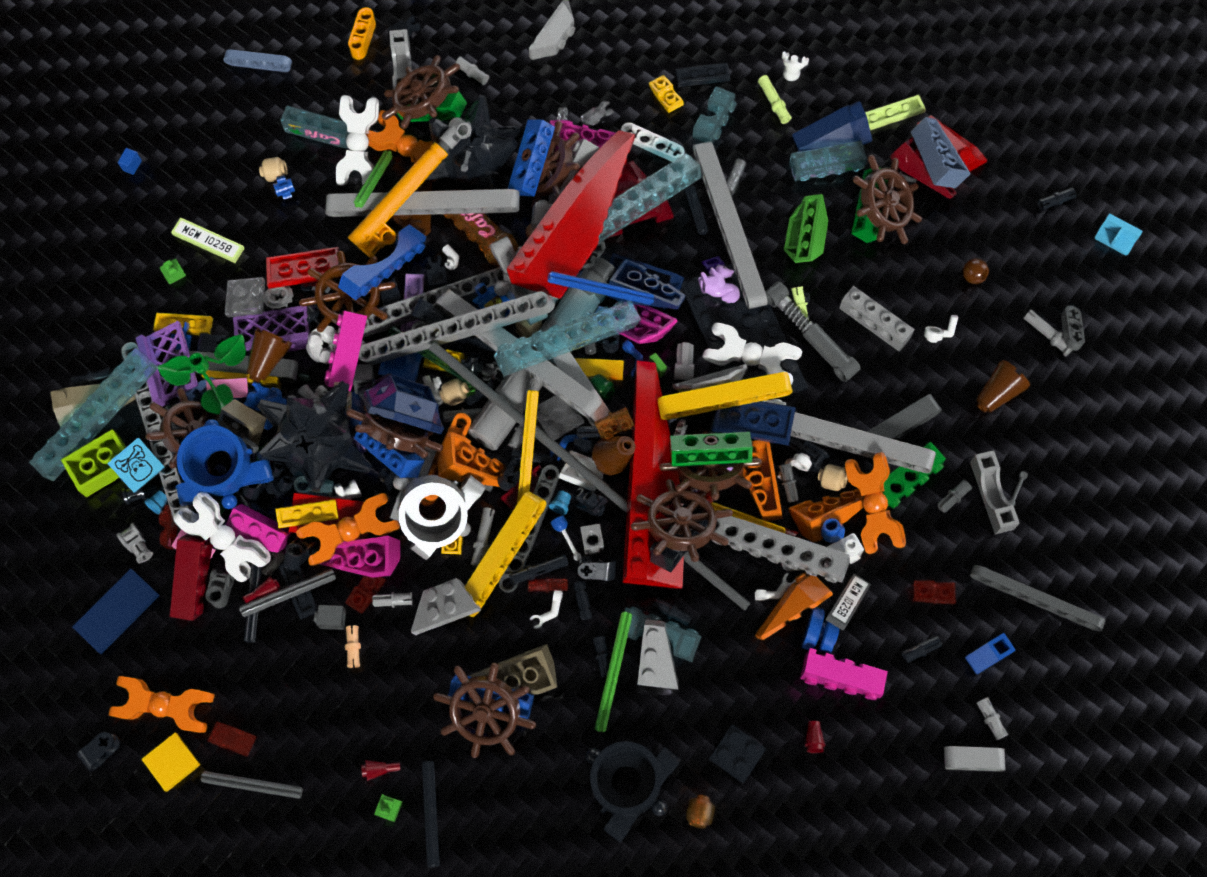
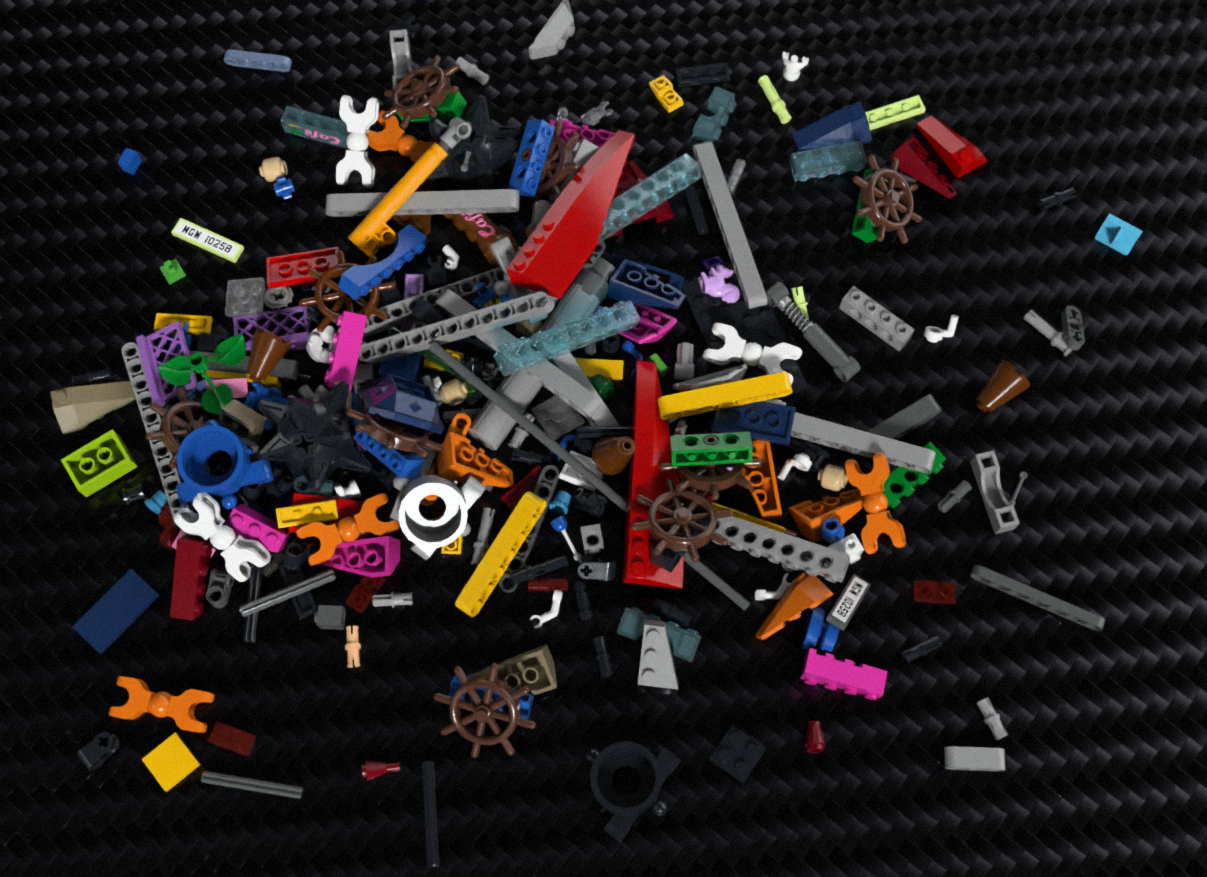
clear light blue brick [29,348,158,481] -> none
medium azure tile [107,438,165,493] -> none
light grey connector [116,523,153,563] -> none
dark red cone [243,577,280,603] -> none
light orange beam [348,7,376,60] -> none
bright green axle [353,150,393,208] -> none
bright green tile [374,794,402,822] -> none
light grey wing [411,578,481,635] -> none
black beam [497,460,521,491] -> none
yellow axle [517,390,539,504] -> none
blue axle [547,271,654,305] -> none
clear orange hips [594,407,634,440] -> none
bright green axle [595,611,632,732] -> none
white beam [621,123,685,163] -> none
clear orange head [686,795,715,828] -> none
dark grey axle [779,463,799,502] -> none
bright green wedge [784,194,828,263] -> none
sand blue wedge [911,117,971,188] -> none
reddish brown piece [963,259,989,284] -> none
blue slope [965,633,1016,675] -> none

